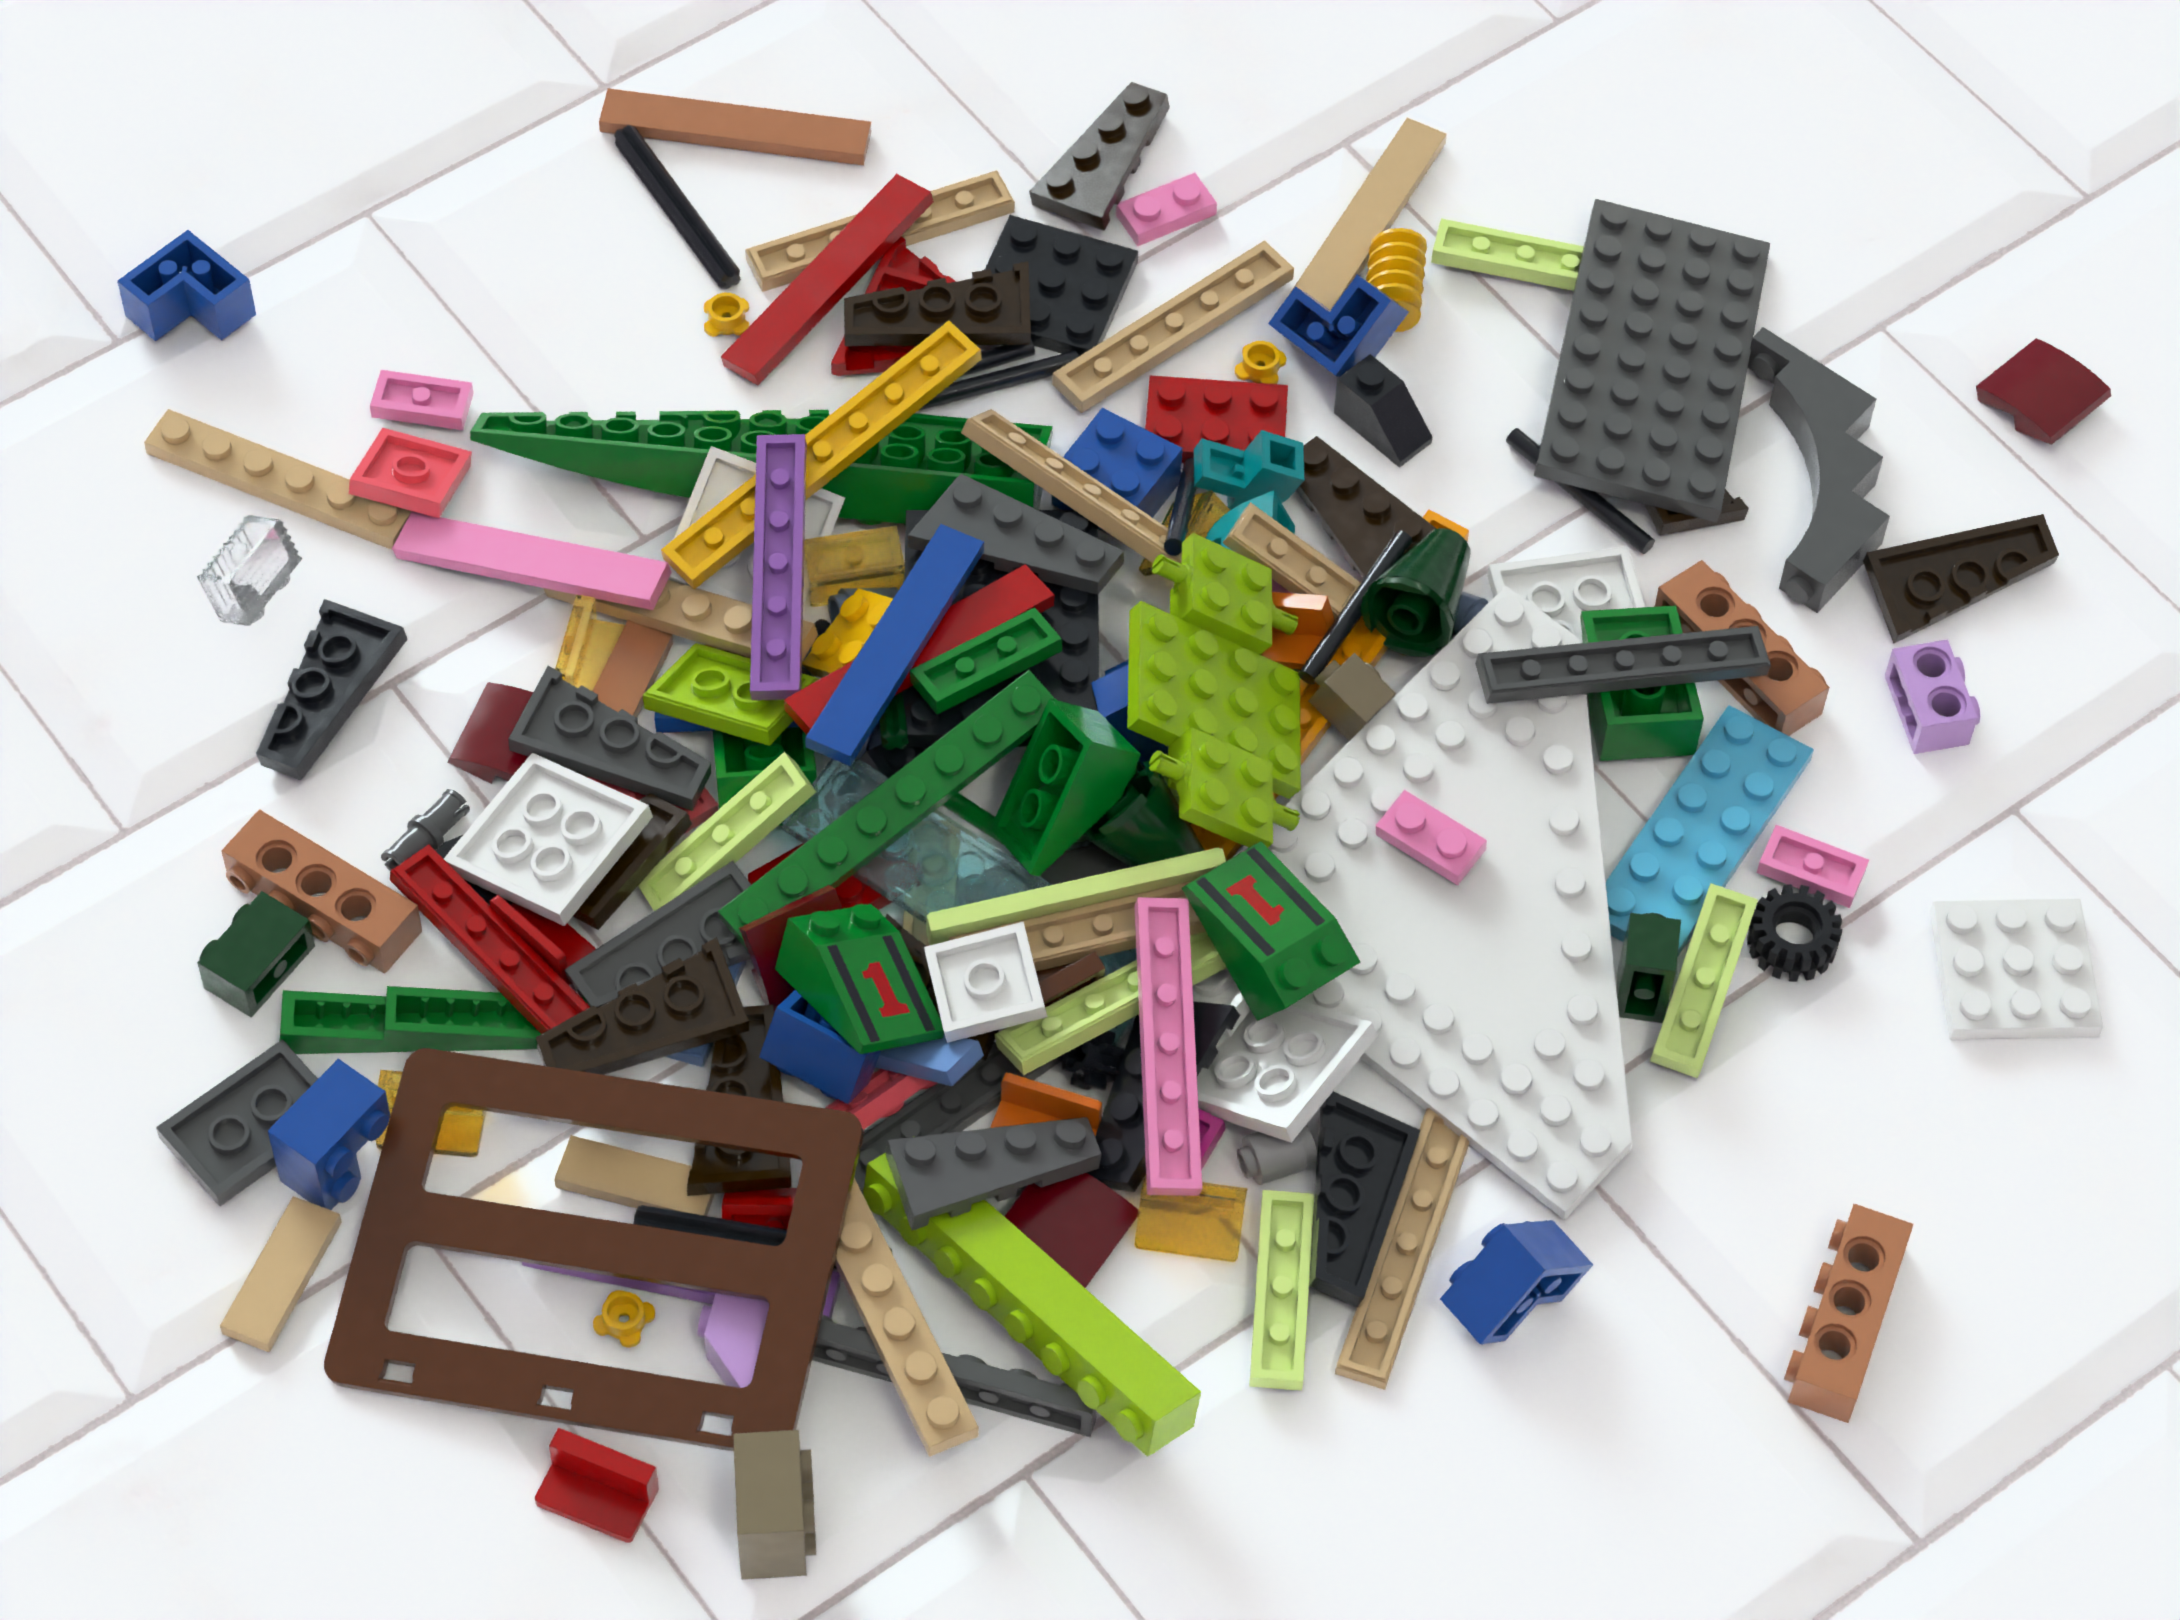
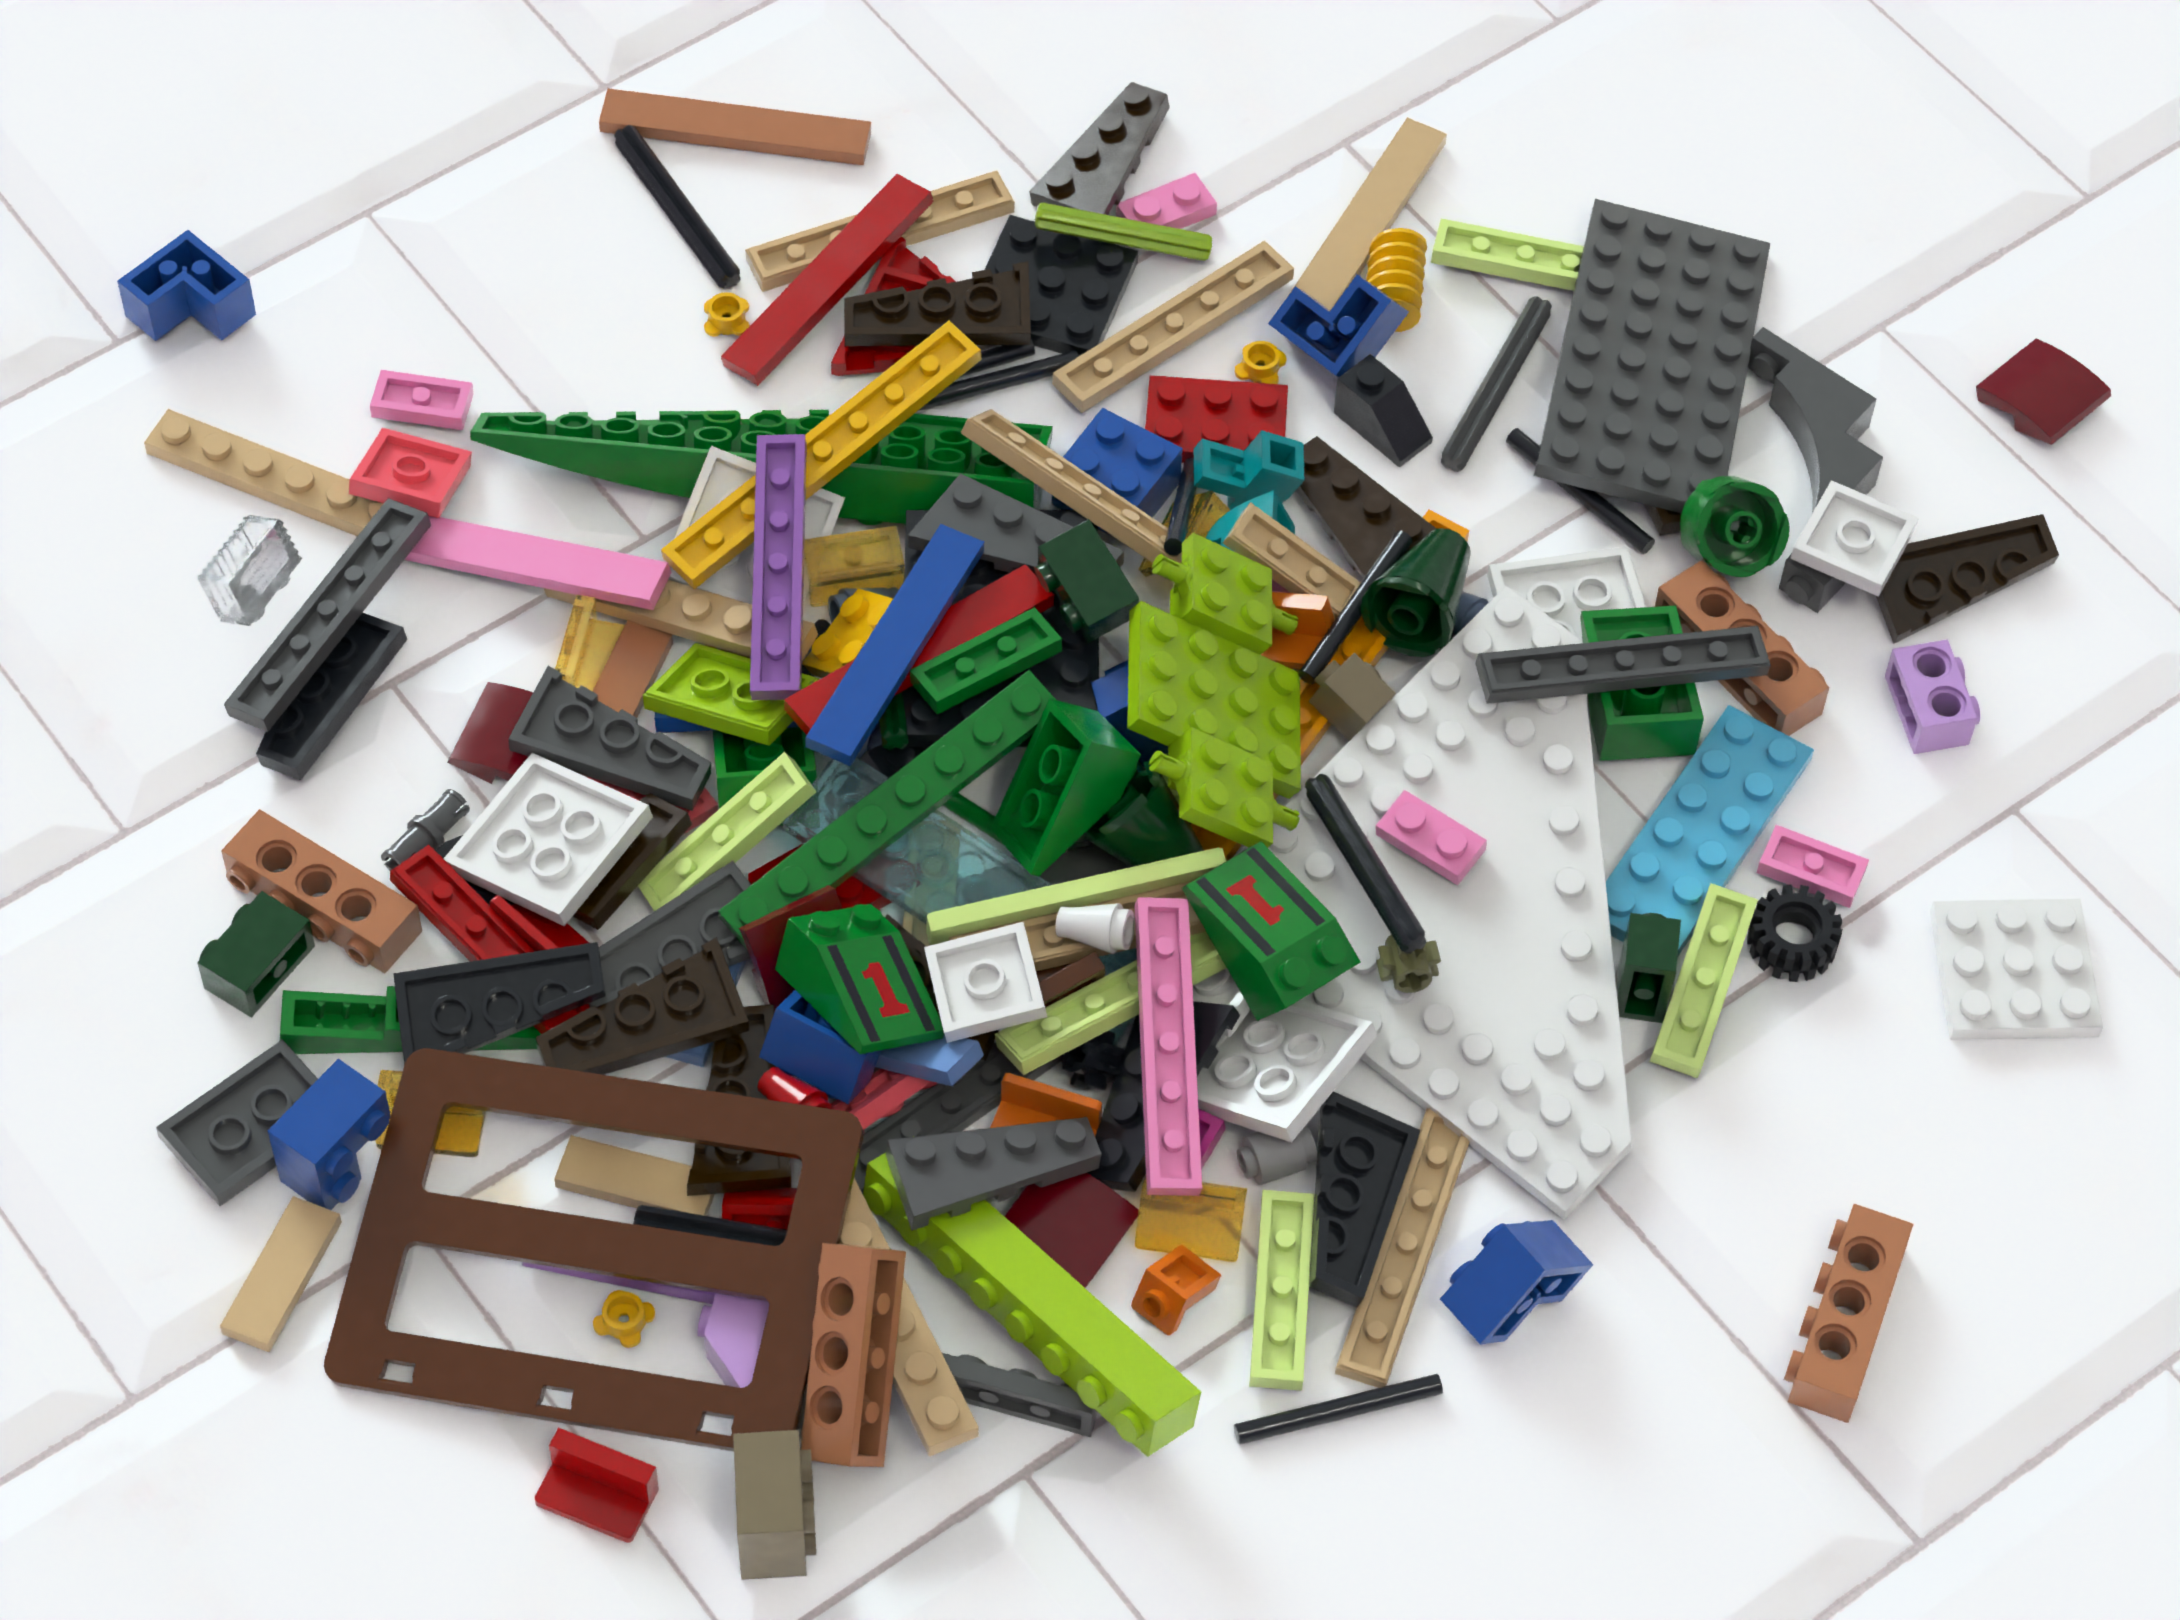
none -> dark grey plate [224,498,431,732]
none -> black wing [393,942,606,1065]
none -> red cone [757,1067,833,1109]
none -> nougat brick [801,1243,906,1467]
none -> dark green brick [1034,519,1139,644]
none -> lime axle [1035,203,1212,261]
none -> white cone [1056,903,1135,954]
none -> orange bracket [1131,1244,1221,1335]
none -> black bar [1233,1373,1443,1445]
none -> black axle [1305,774,1426,954]
none -> olive gear [1376,934,1441,993]
none -> dark grey axle [1441,296,1552,472]
none -> green brick [1680,476,1790,577]
none -> white plate [1791,480,1919,597]

